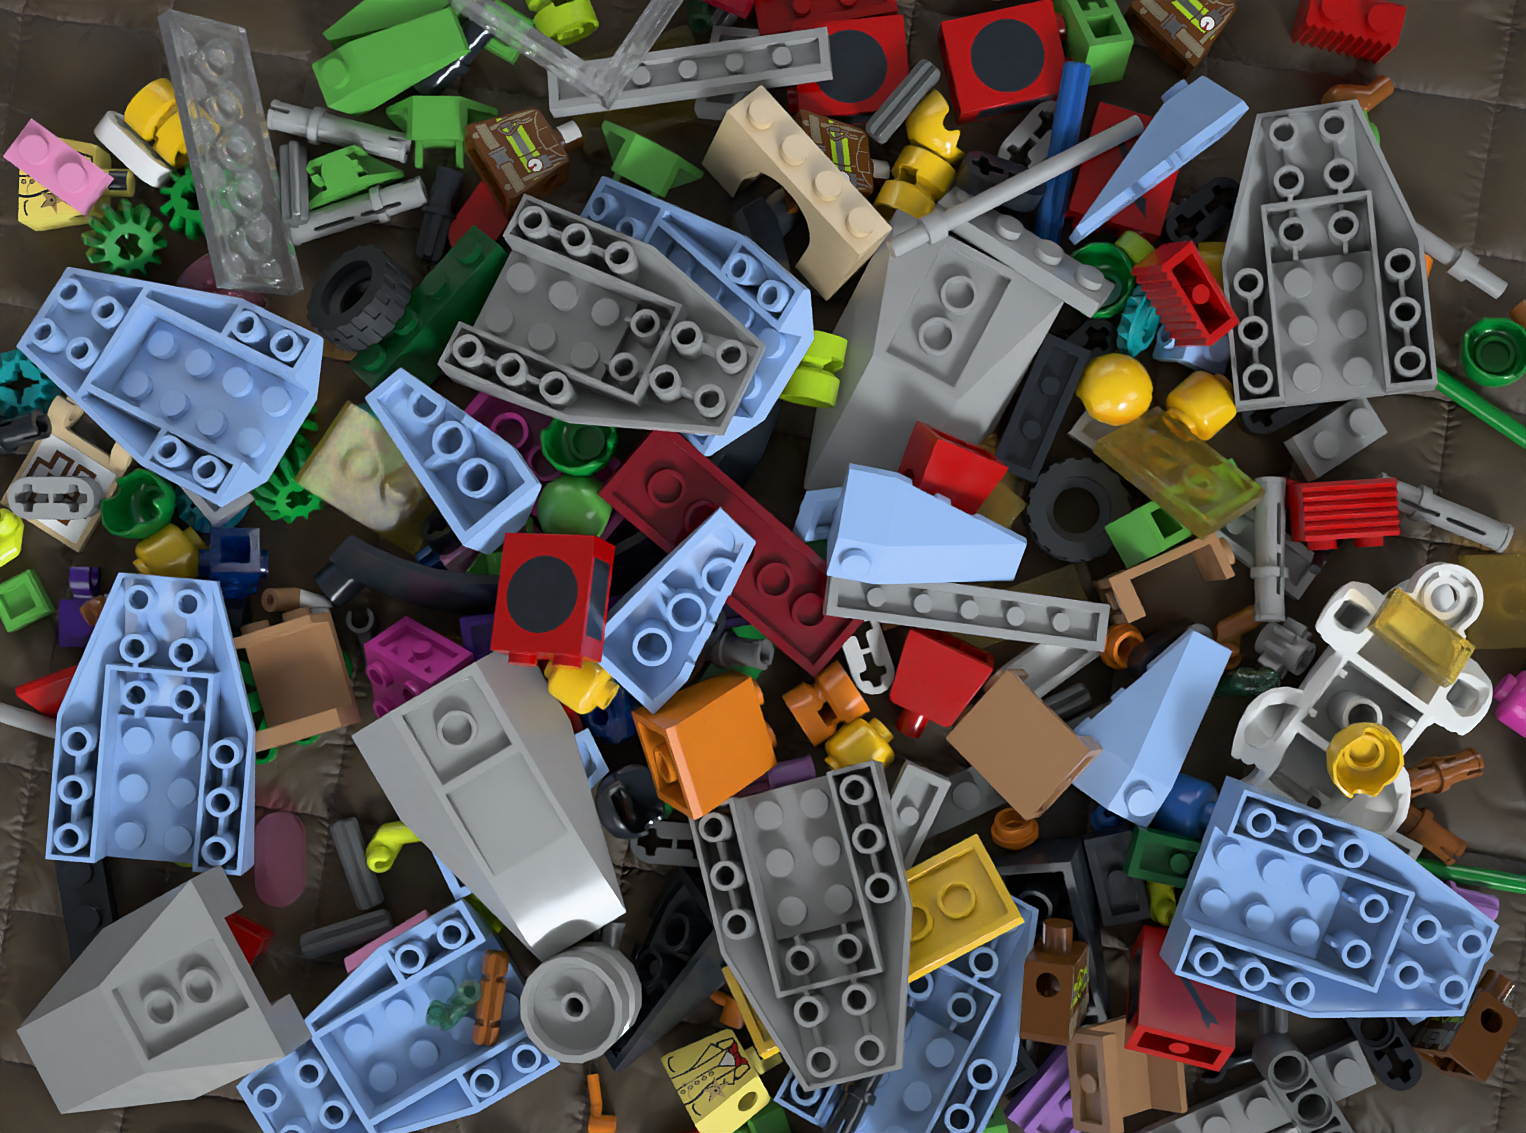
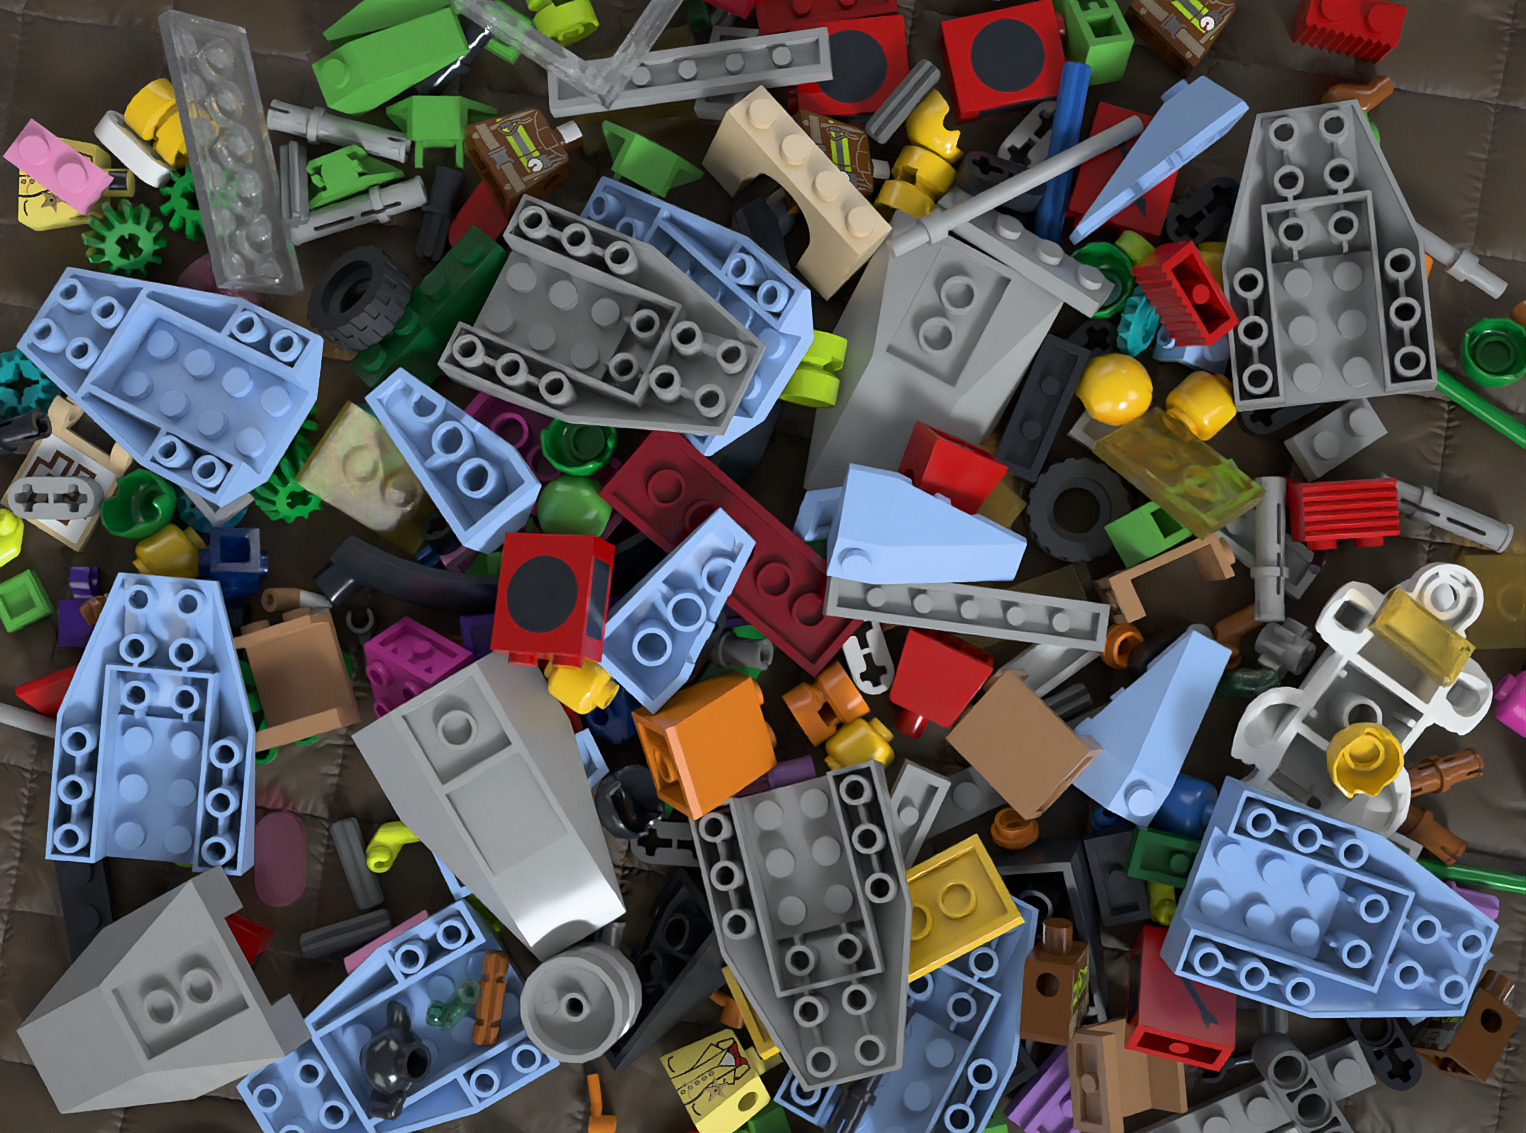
none -> black piece [359,1000,432,1121]

